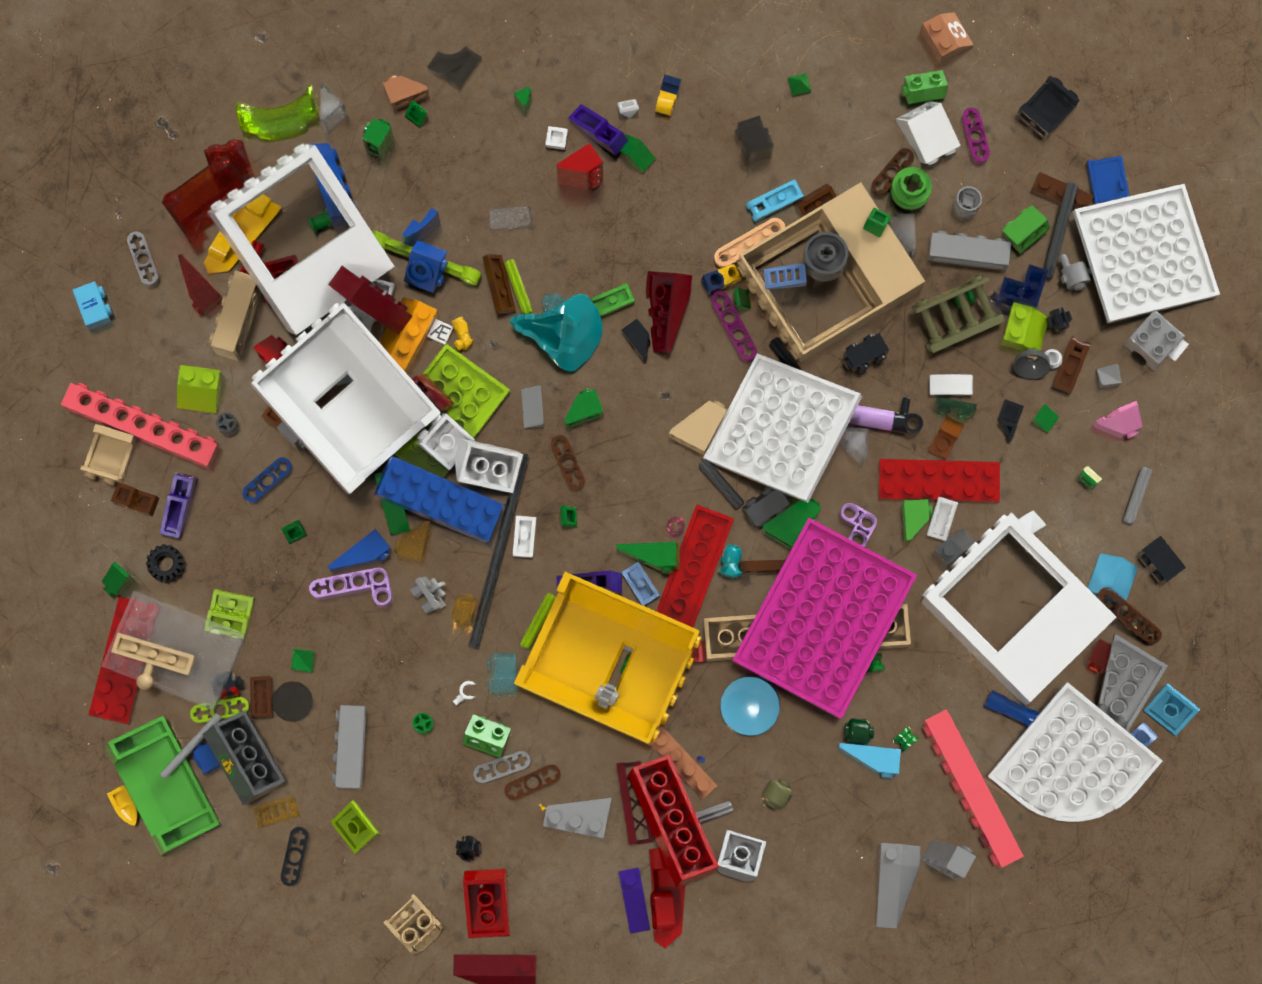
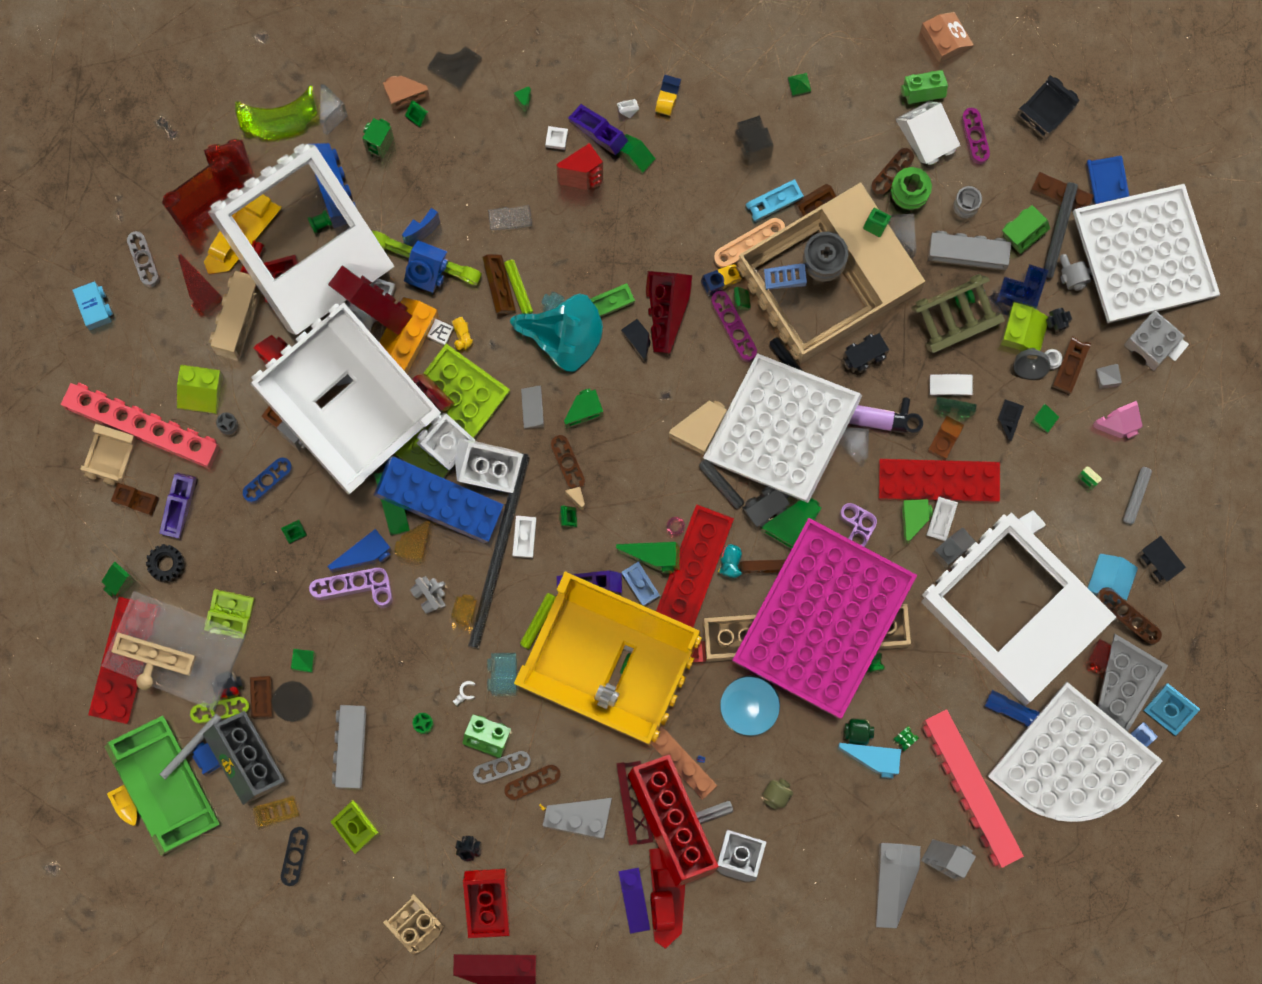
none -> tan slope [565,487,585,510]

